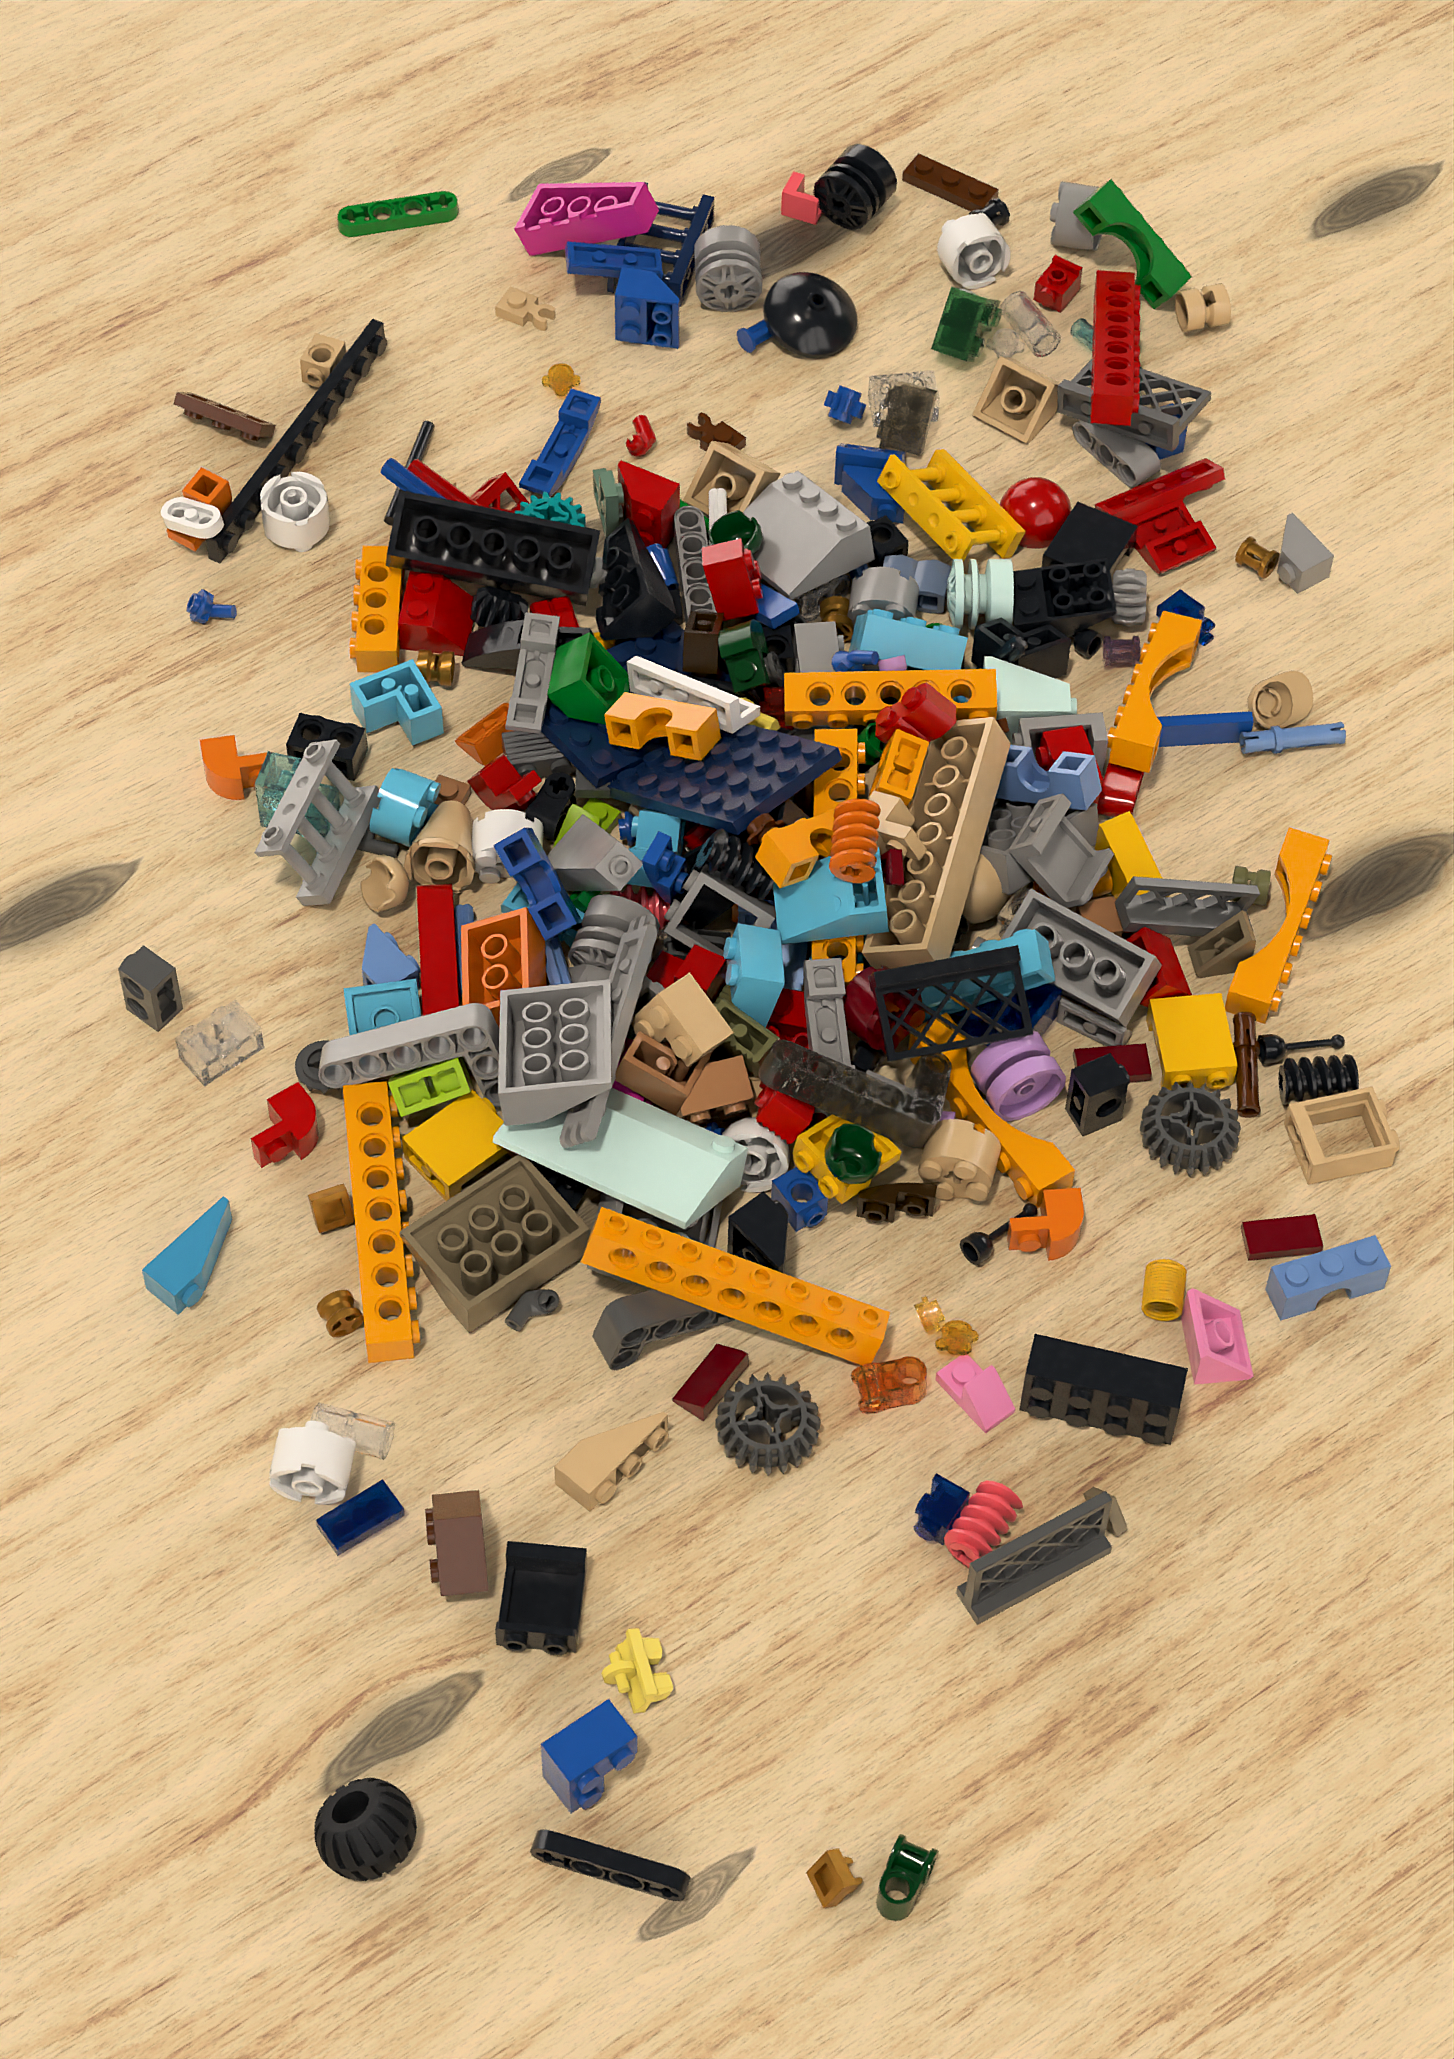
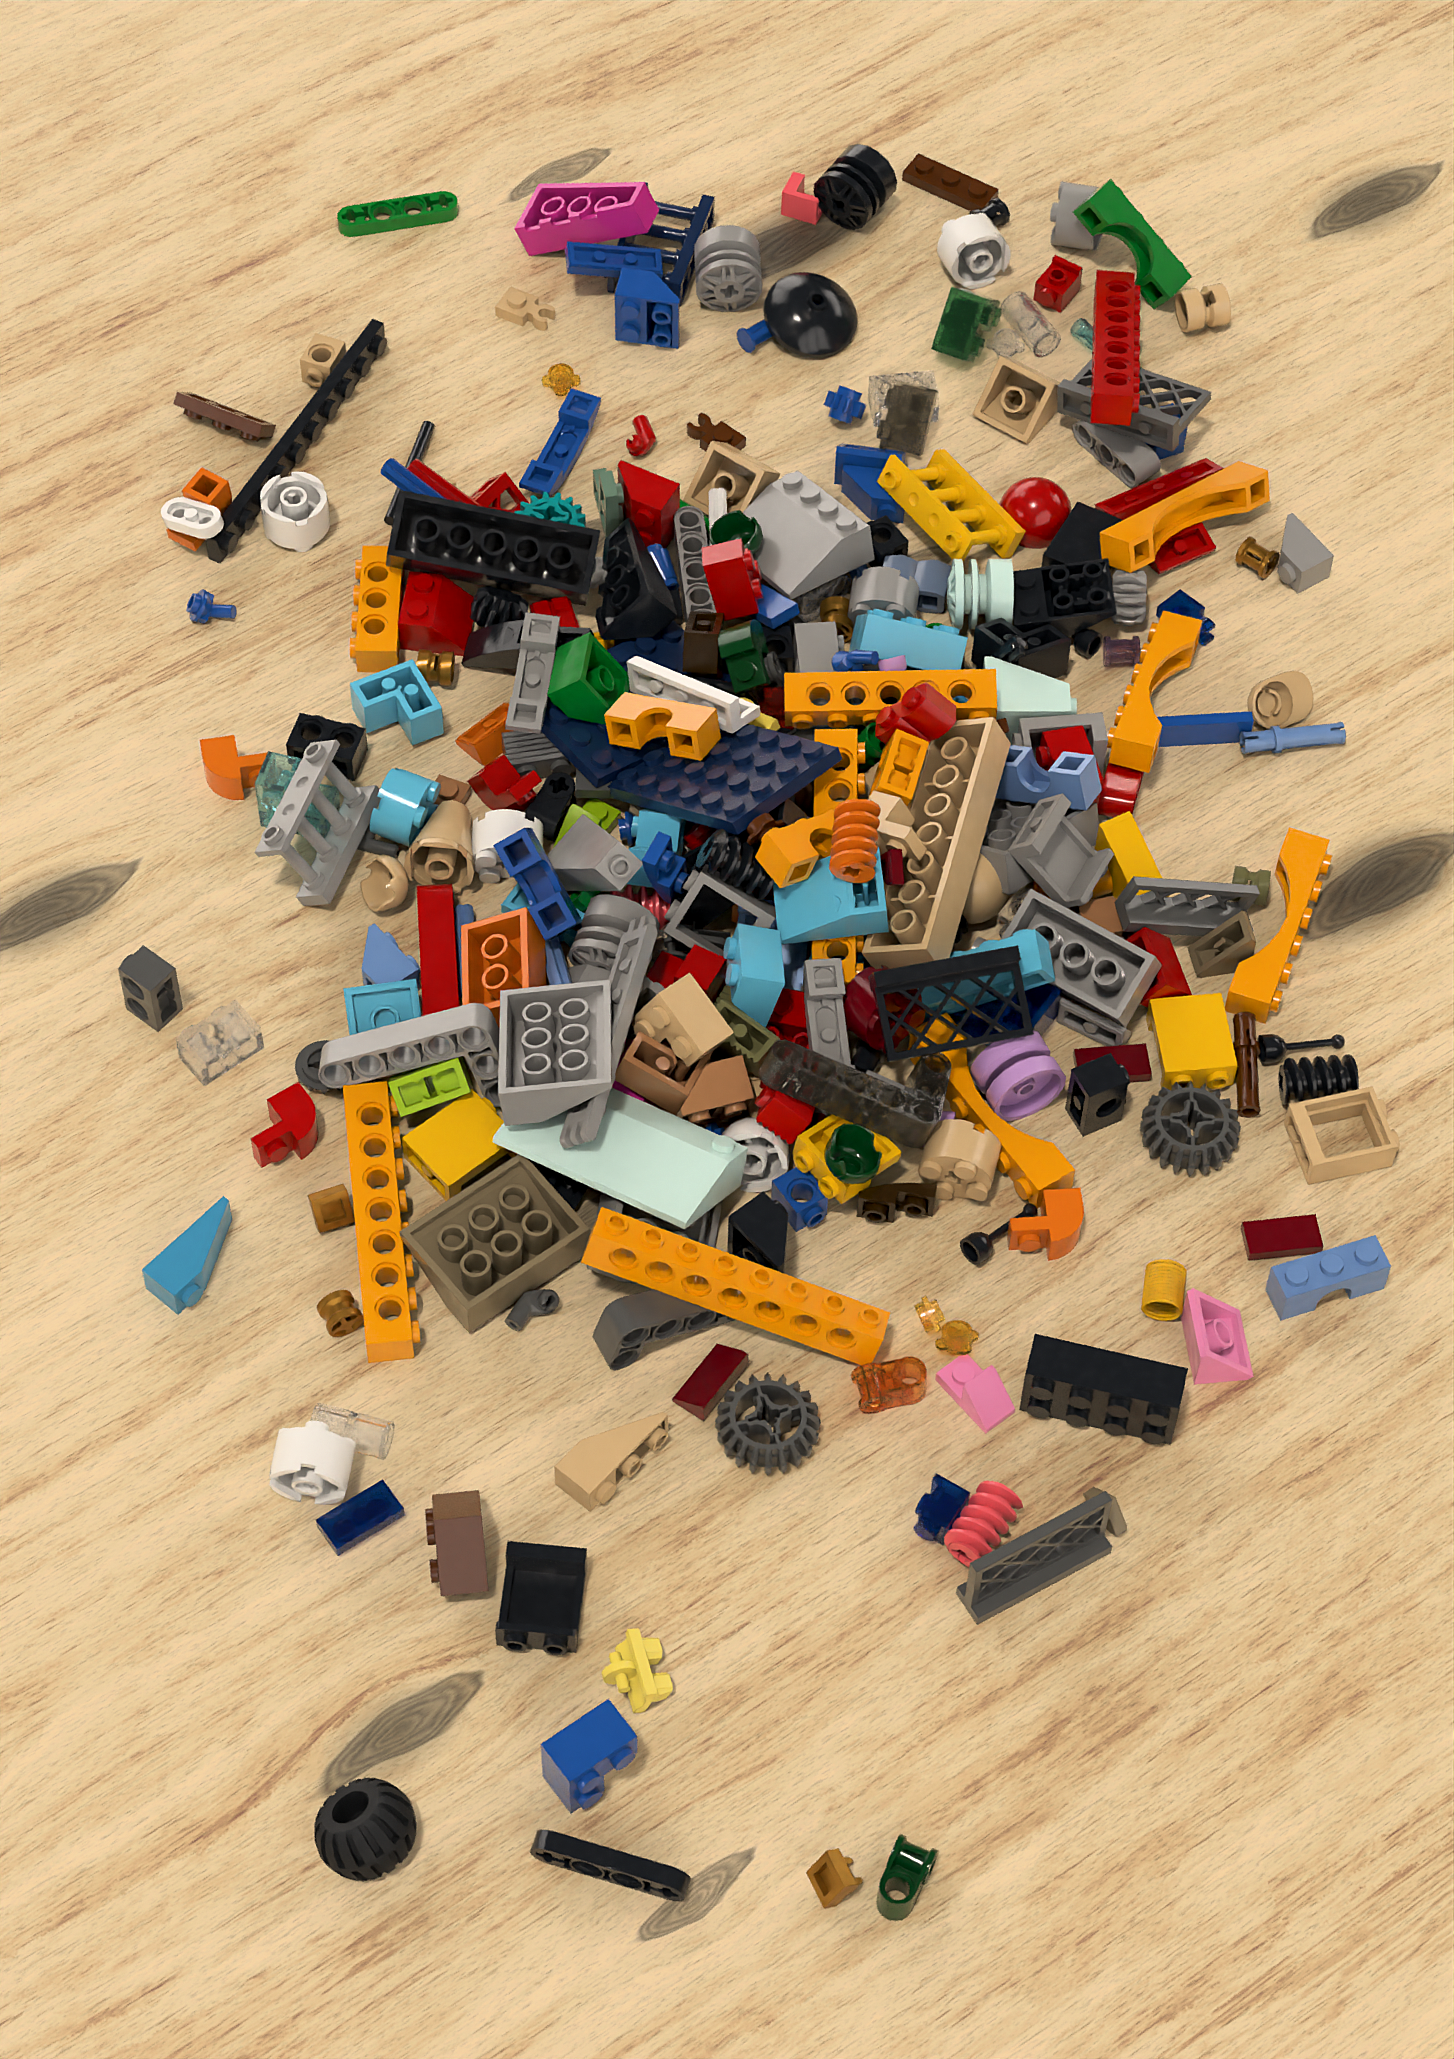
none -> light orange arch [1100,461,1270,573]

